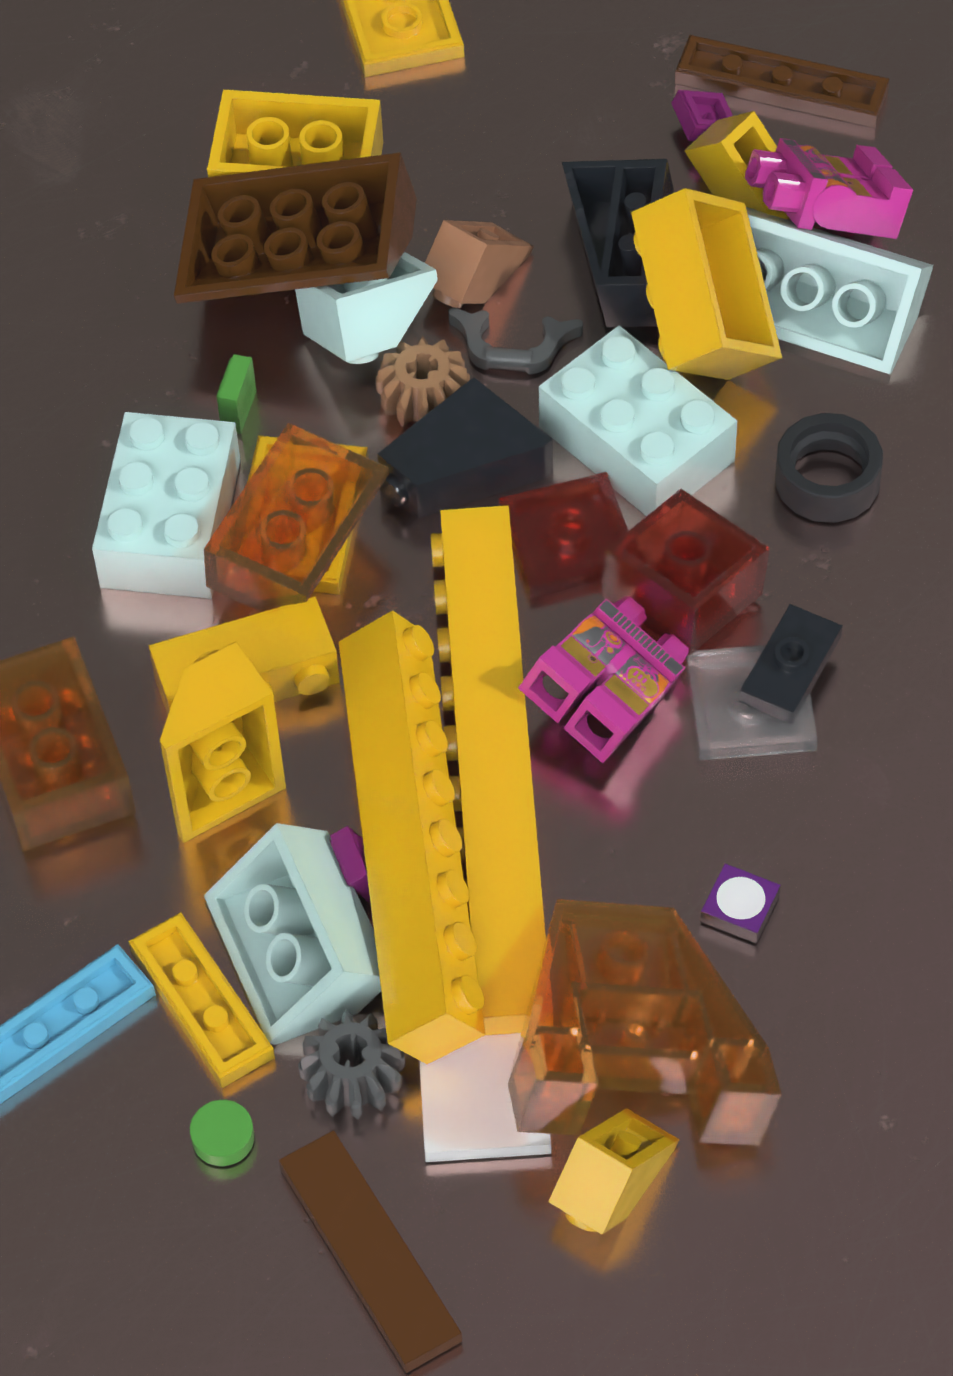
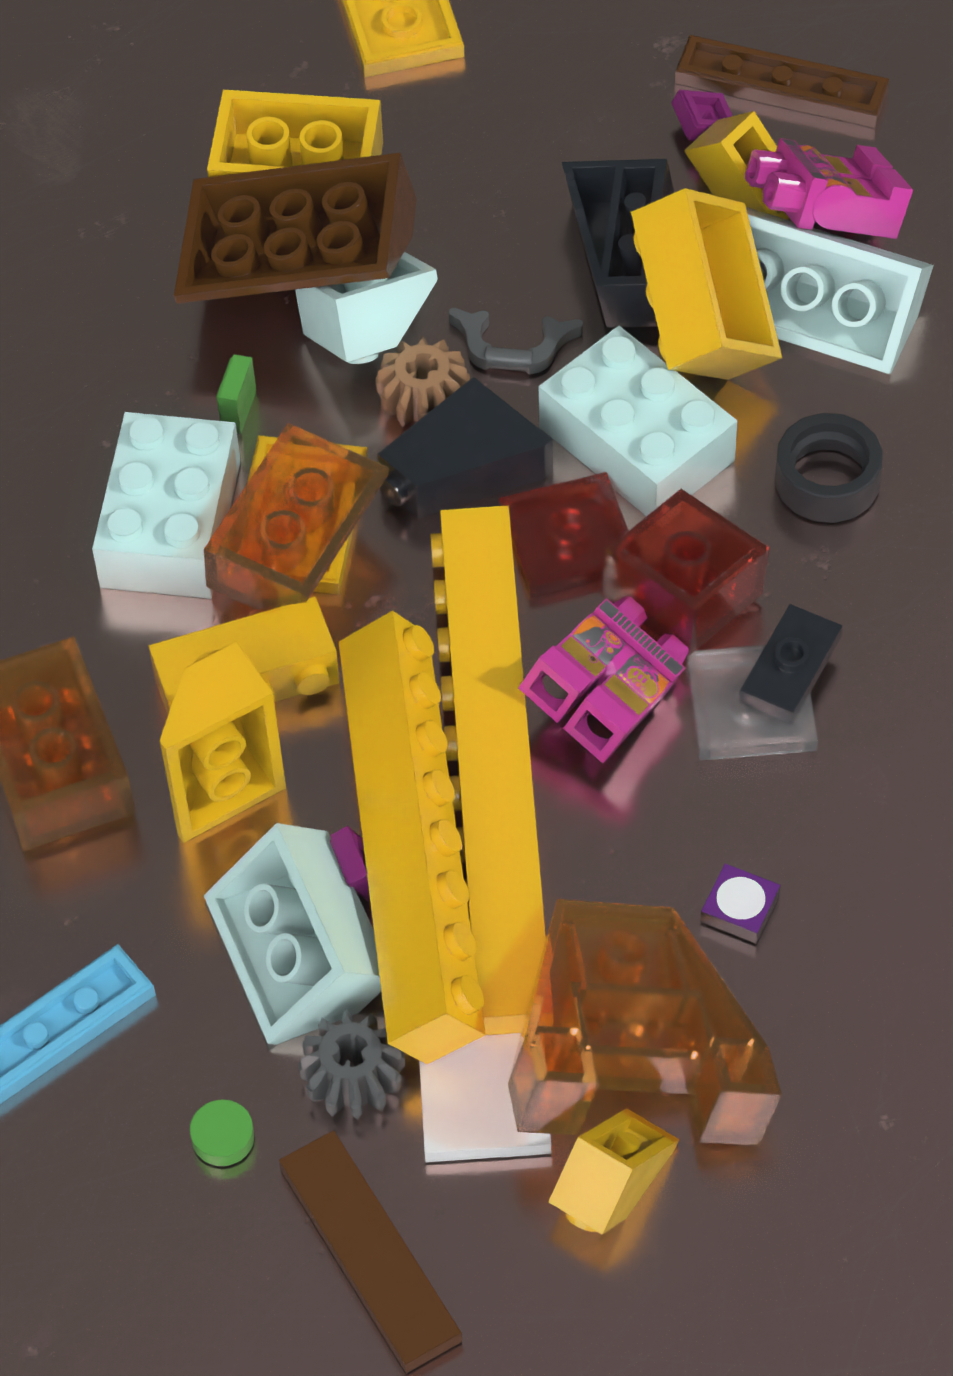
yellow tile [128,912,275,1088] -> none
nougat slope [425,220,534,308] -> none

